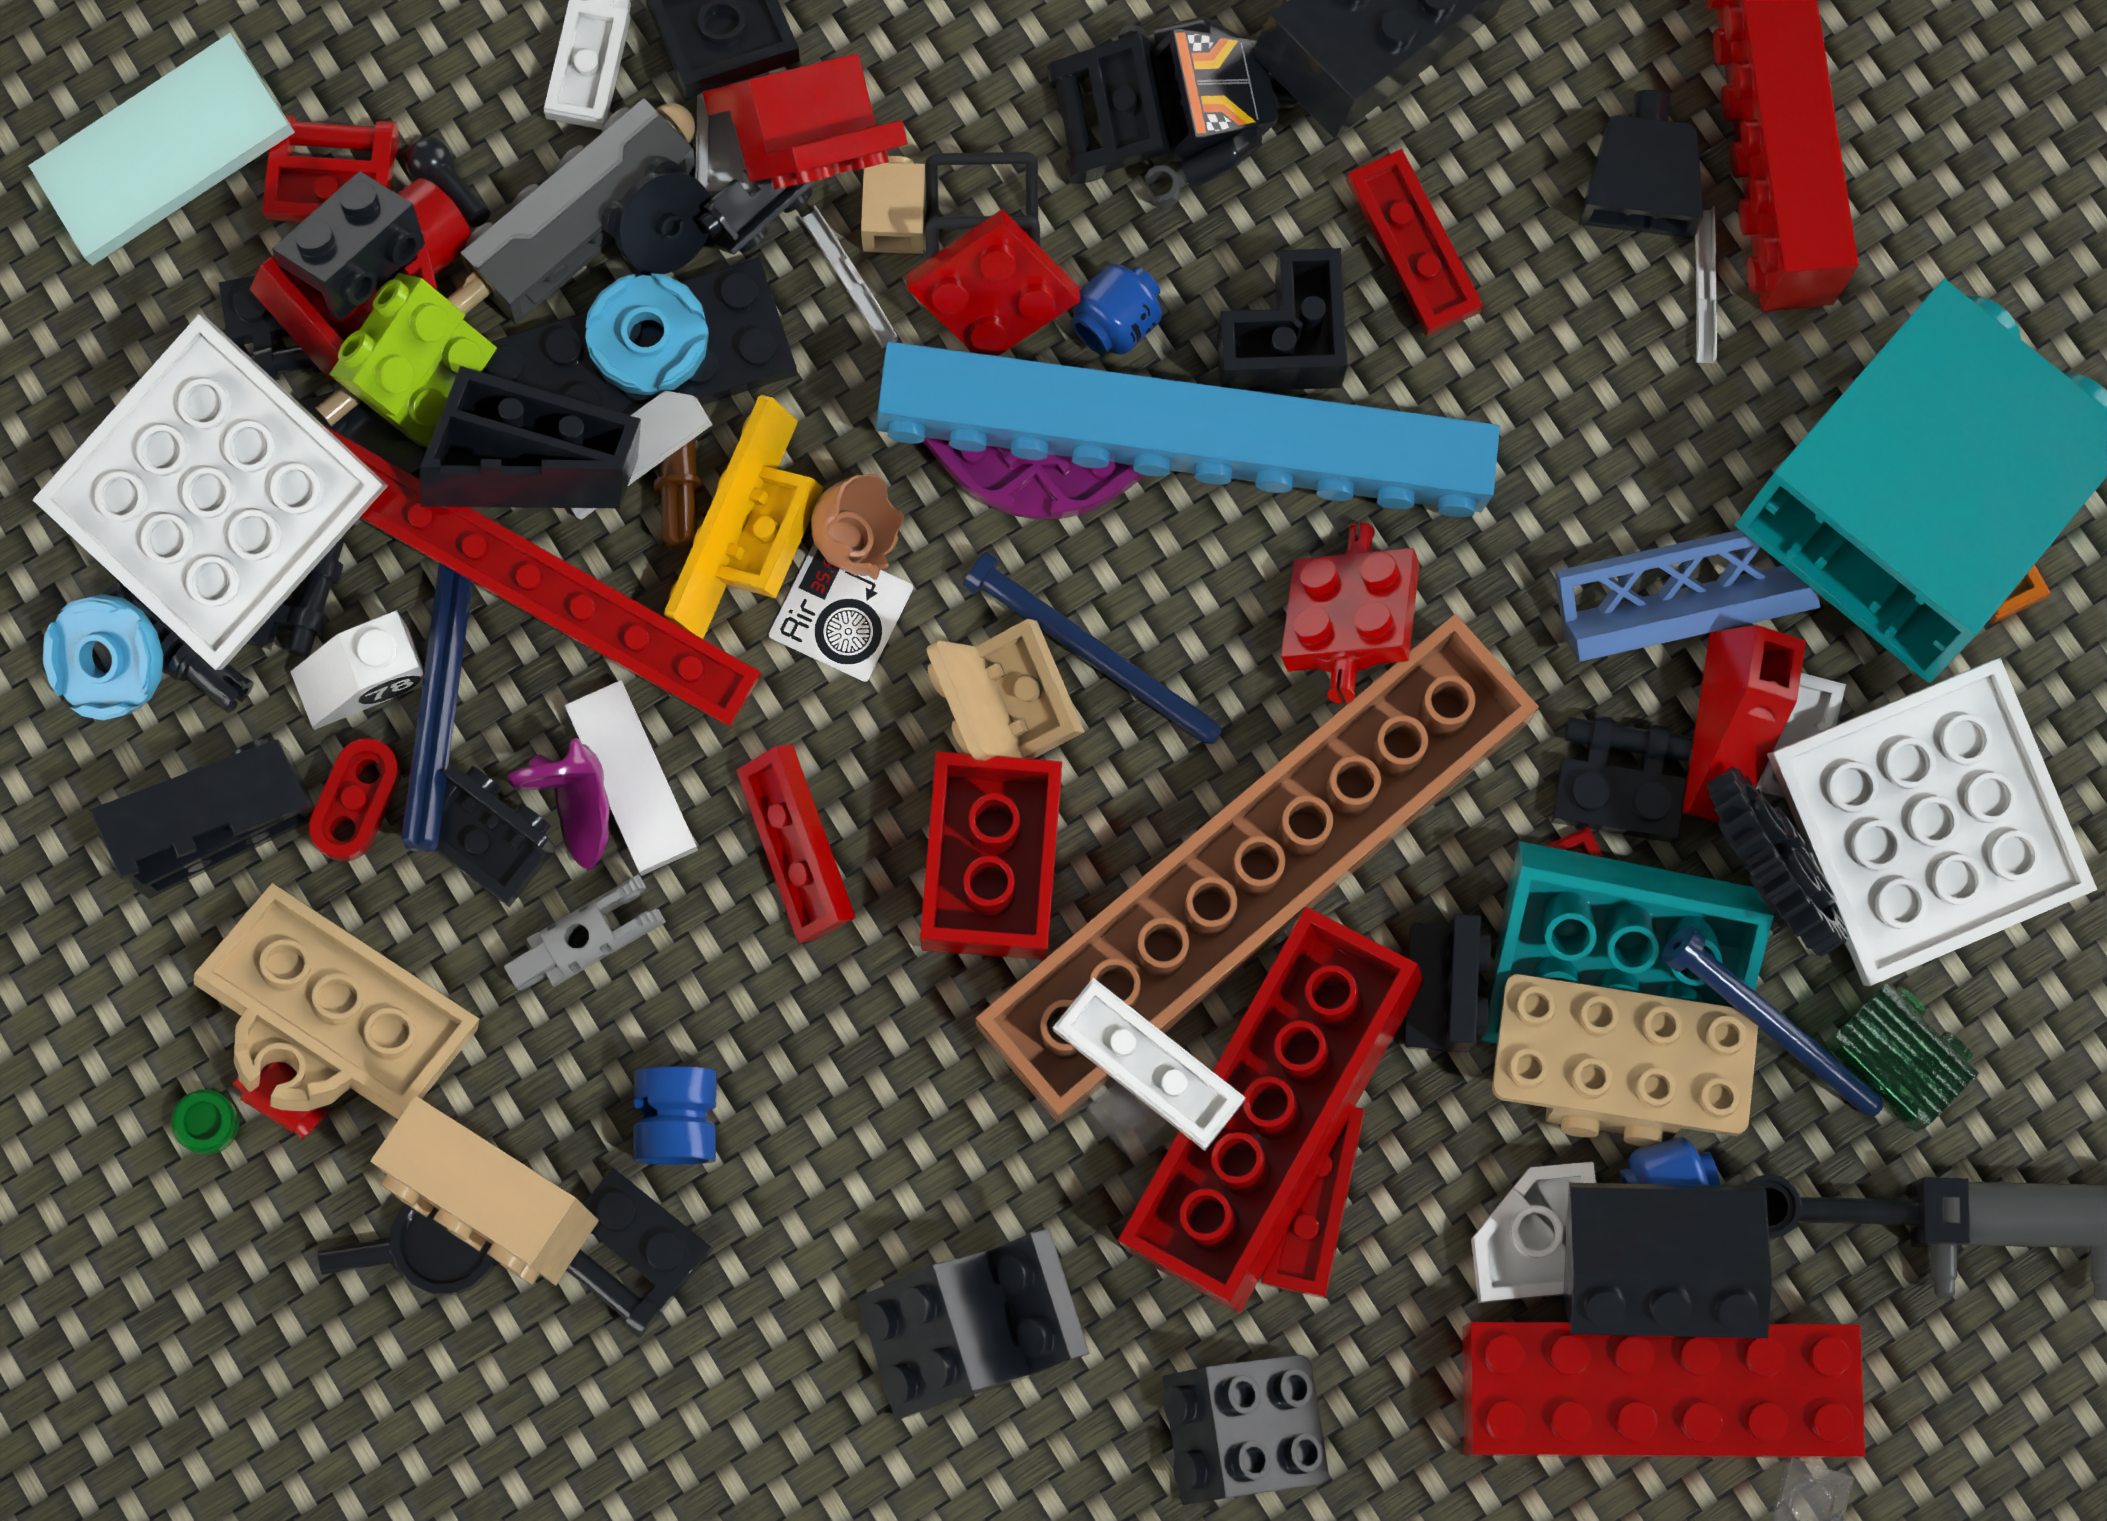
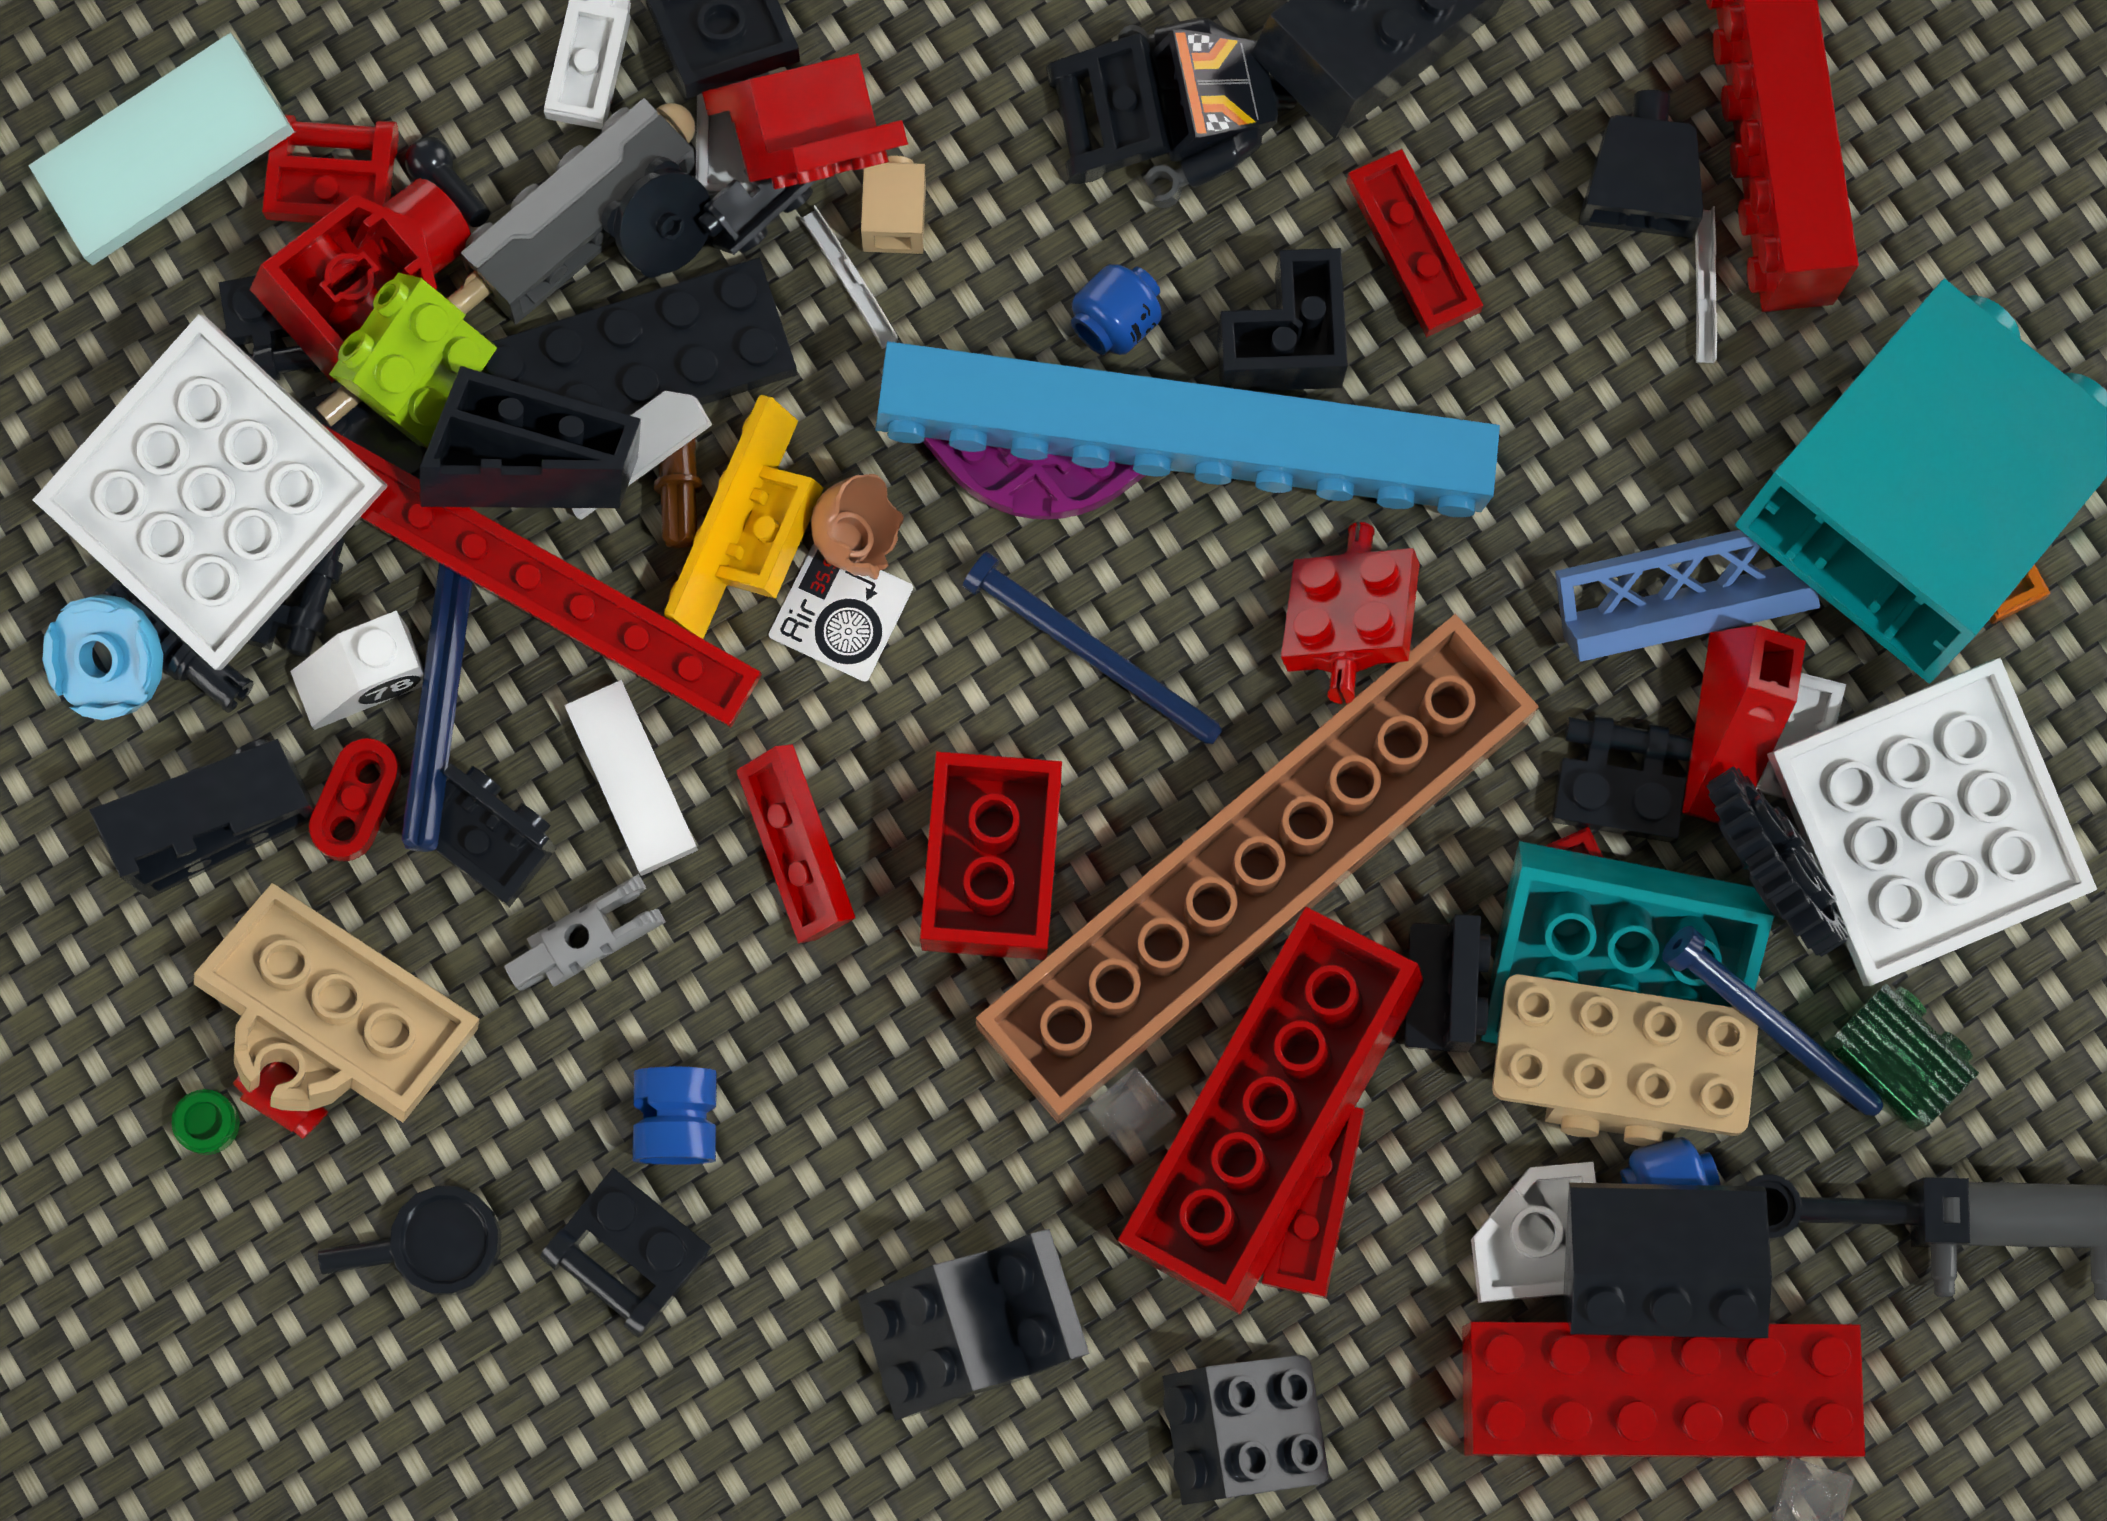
black bracket [272,171,425,321] -> none
tan brick [370,1095,599,1286] -> none
magenta piece [507,738,610,871] -> none
medium azure tile [585,273,709,396] -> none
red plate [906,209,1080,356] -> none
black piece [925,152,1040,260] -> none
tan bracket [927,619,1085,761] -> none
white tile [1053,978,1246,1151] -> none

